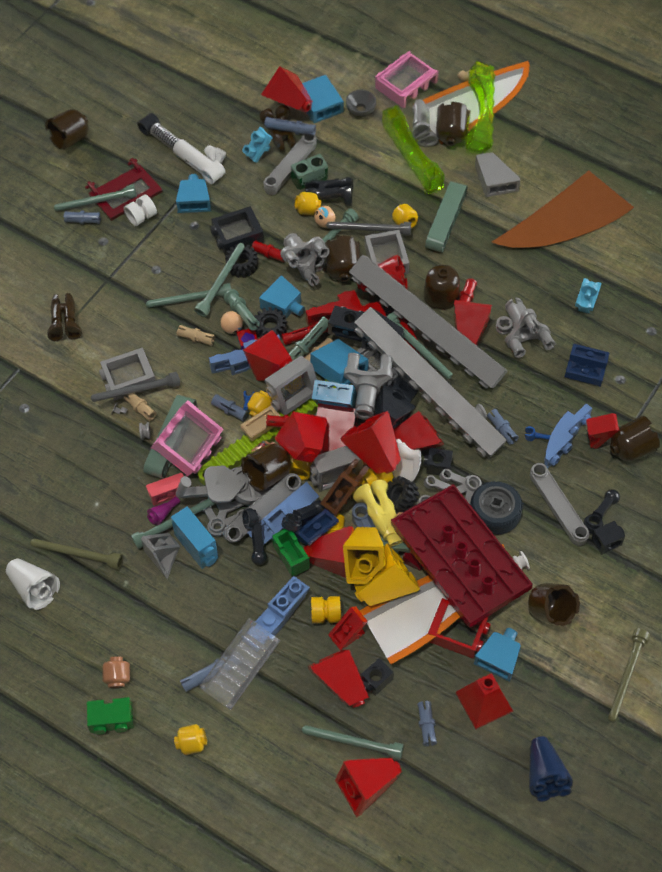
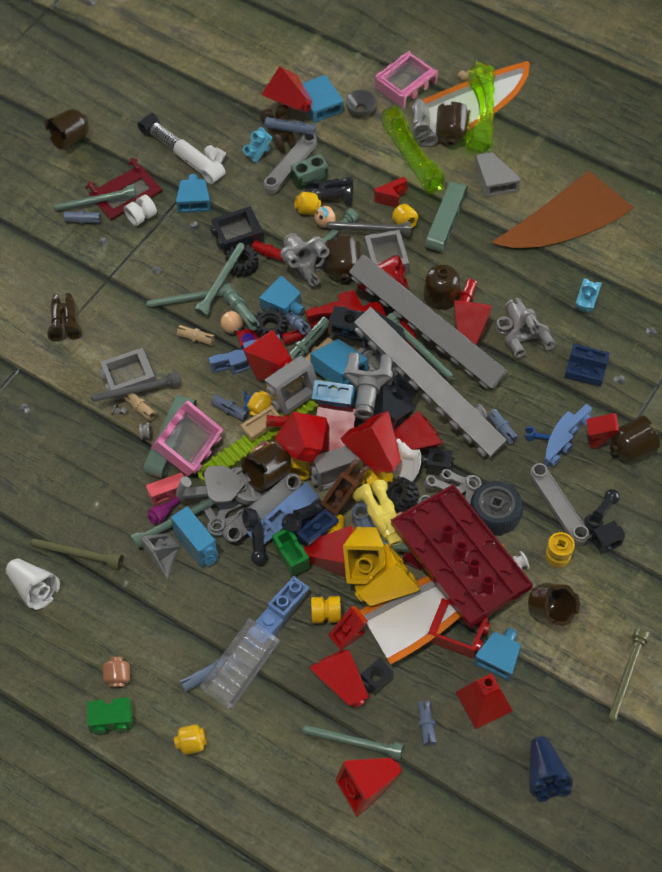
none -> sand blue pin [286,312,311,334]
none -> red slope [374,176,407,208]
none -> yellow wheel [545,532,575,568]

